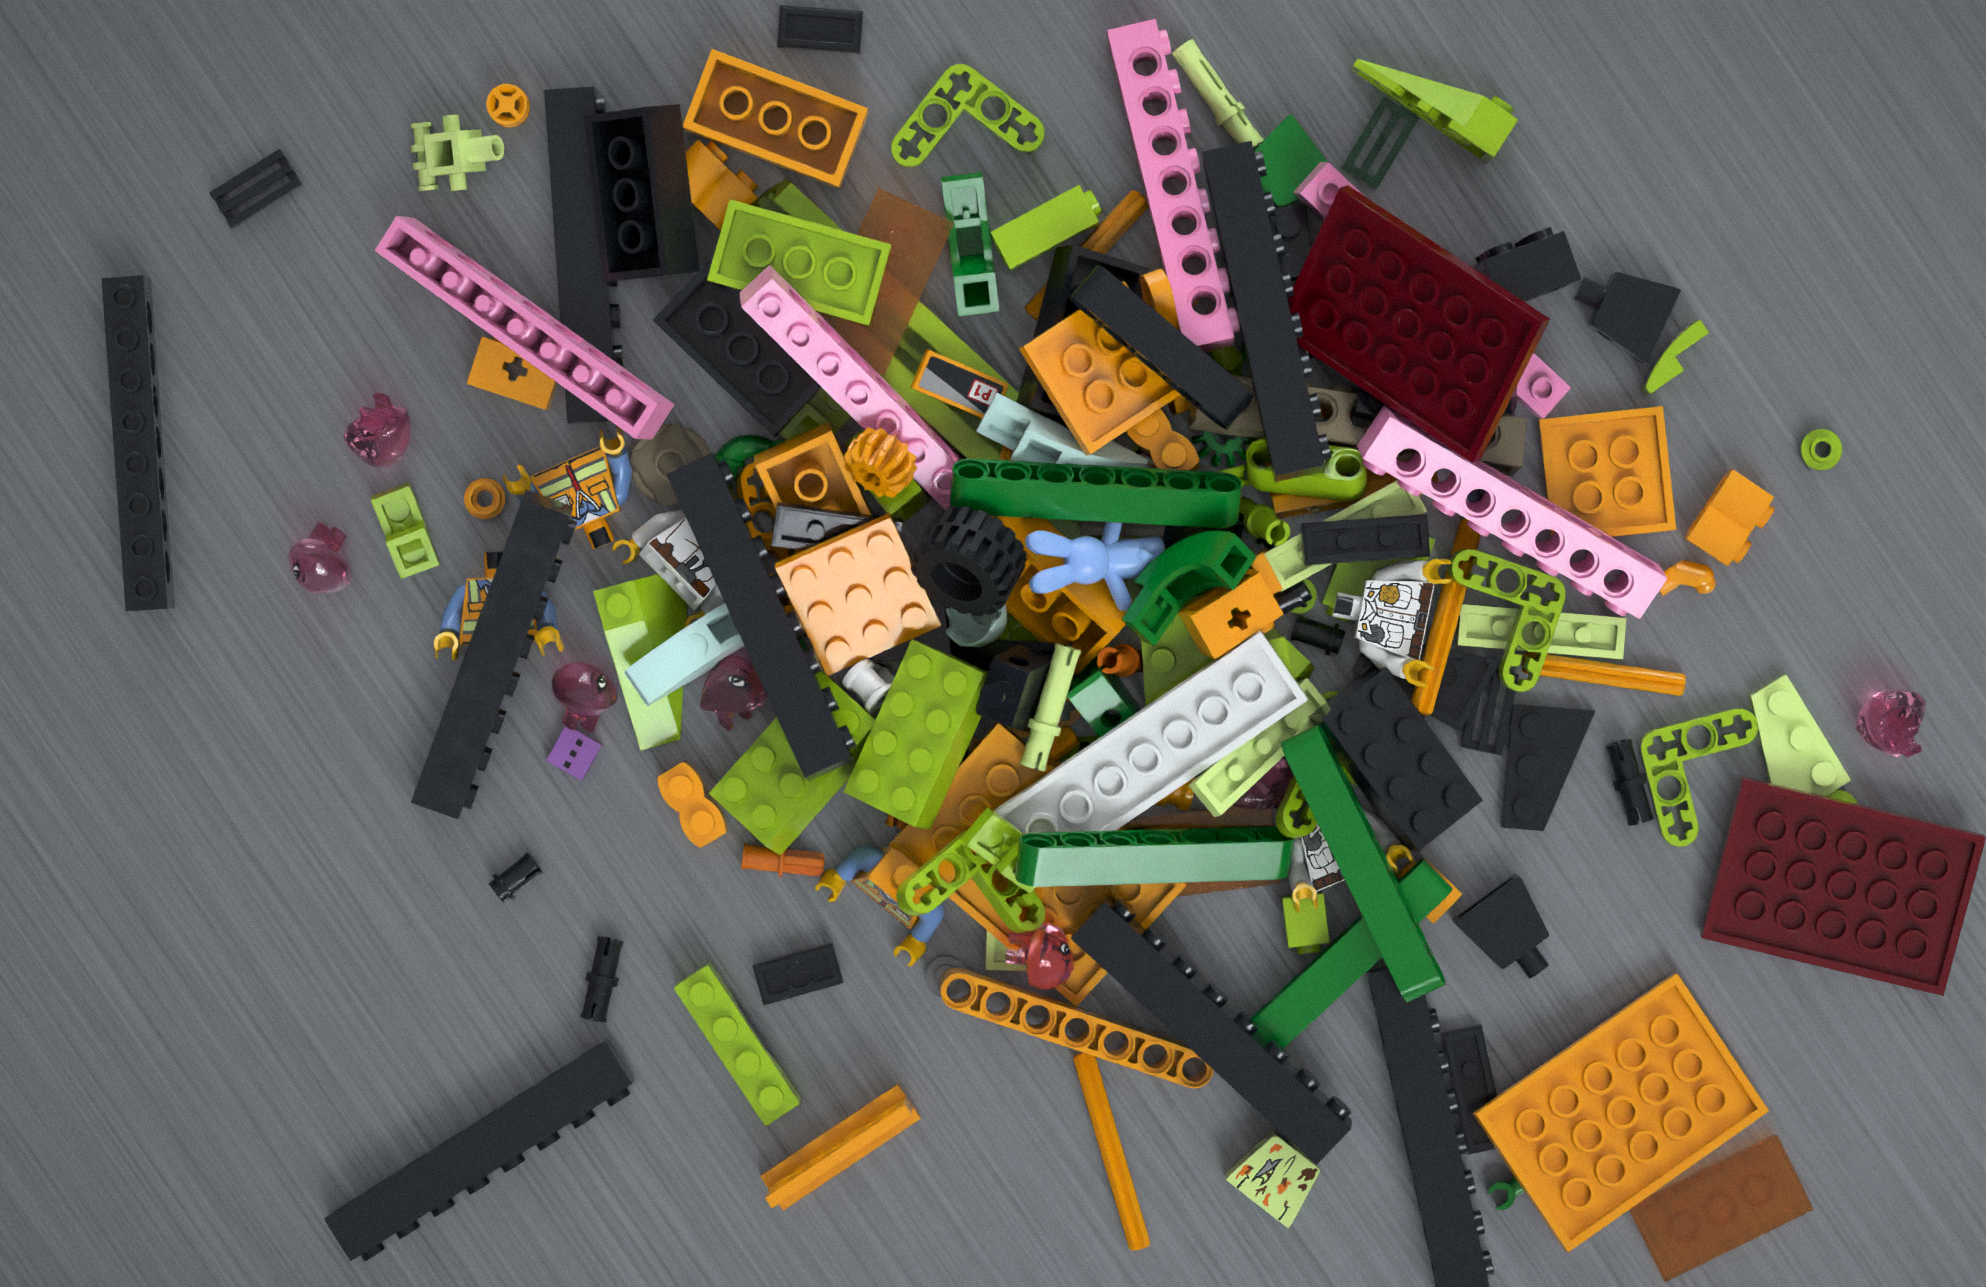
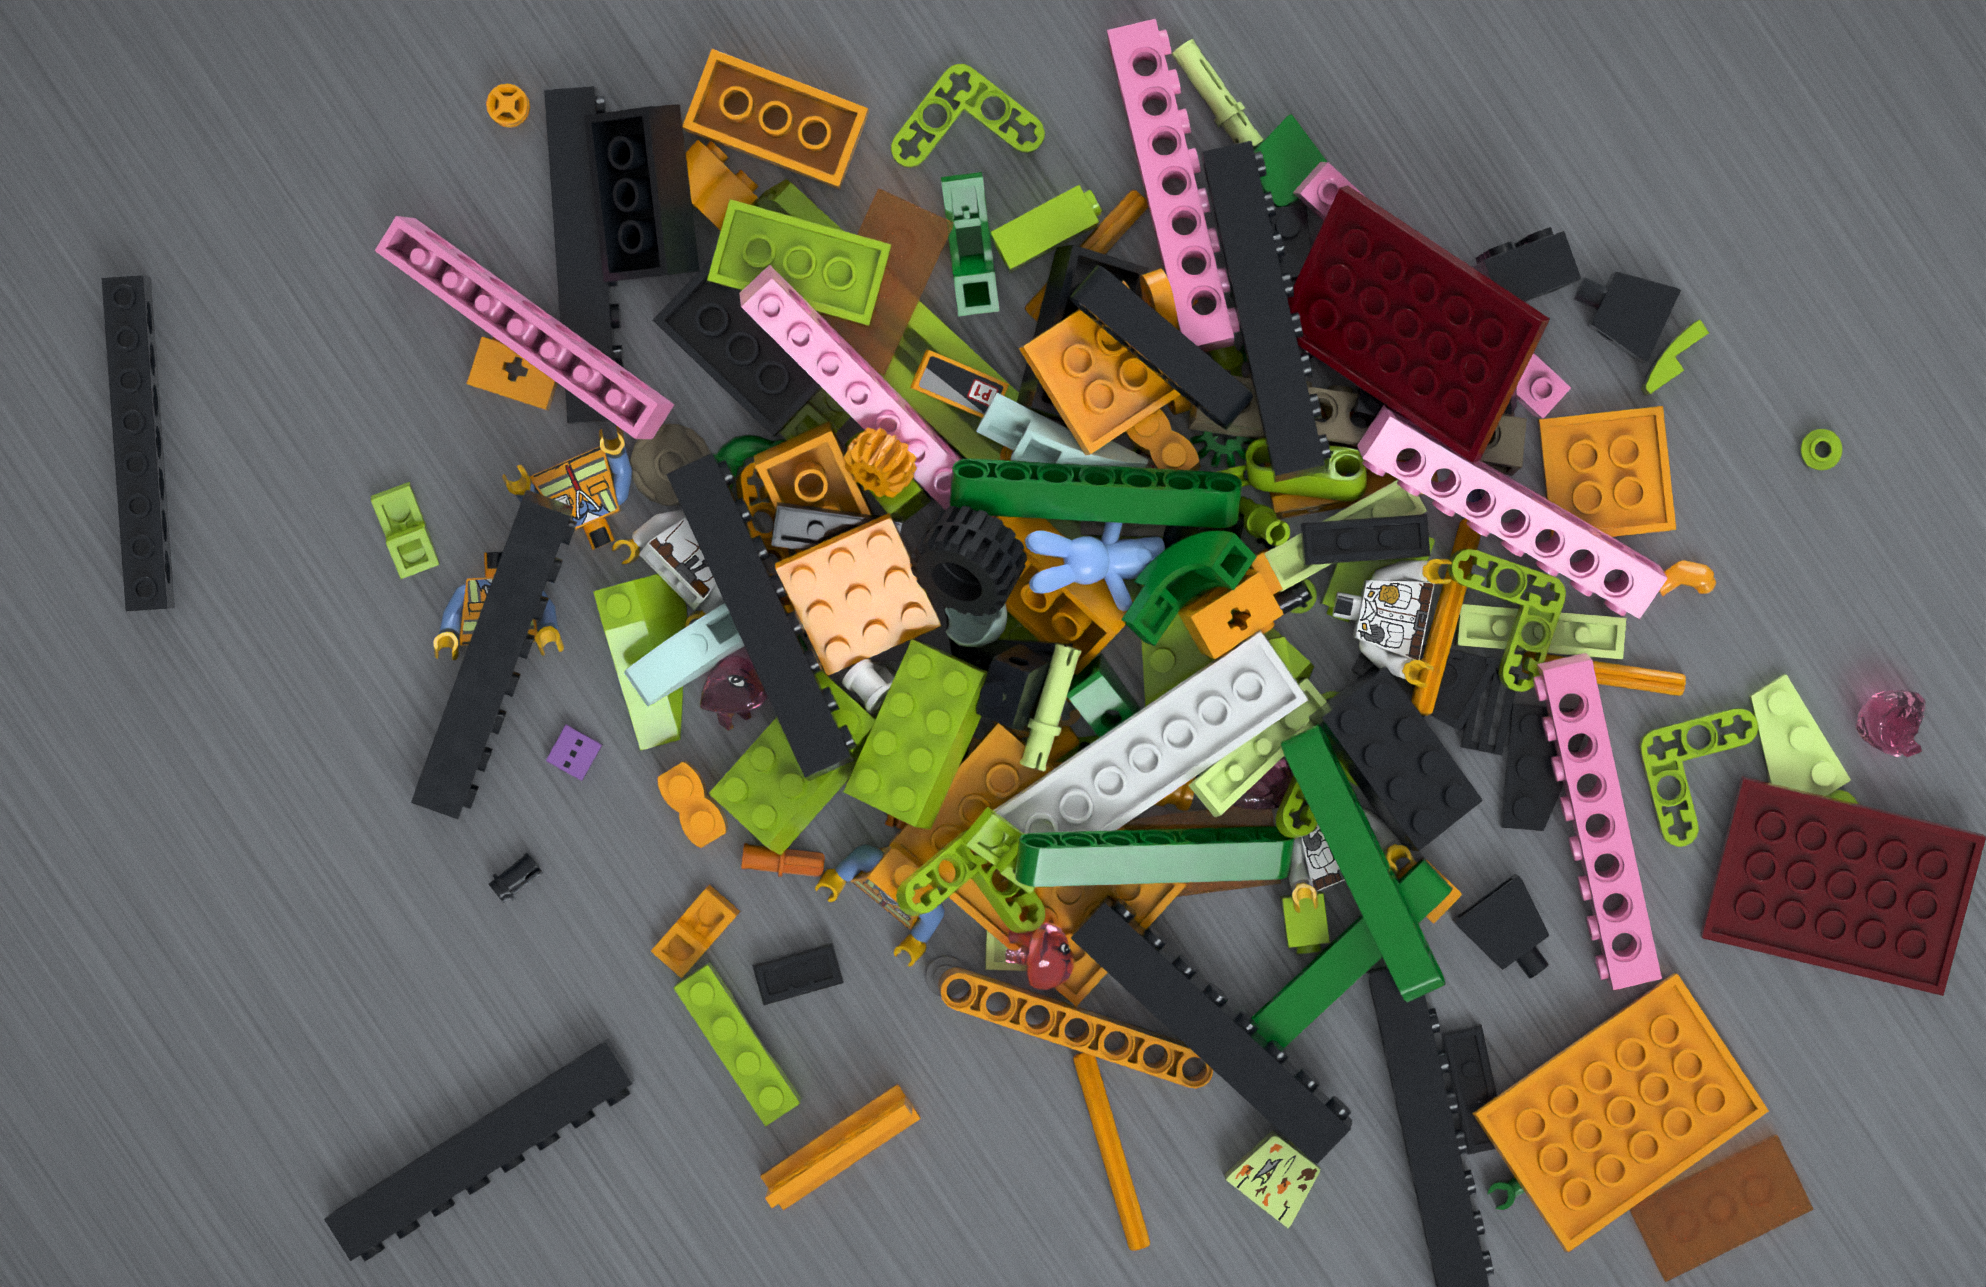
black tile [209,149,303,229] -> none
clear pink piece [288,522,352,594] -> none
clear pink piece [343,392,411,468] -> none
yellowish green piece [410,115,504,191] -> none
light orange plate [464,478,506,520] -> none
clear pink piece [551,661,618,732] -> none
black pin [580,936,624,1023] -> none
black tile [777,5,863,54] -> none
orange axle [1097,644,1143,677] -> none
black pin [1290,614,1346,656] -> none
clear green tile [1340,97,1419,190] -> none
lime wedge [1350,59,1518,164] -> none
black pin [1606,739,1654,826] -> none
light orange brick [1684,469,1775,566] -> none
none -> light orange slope [651,884,741,979]
none -> bright pink brick [1533,653,1662,990]

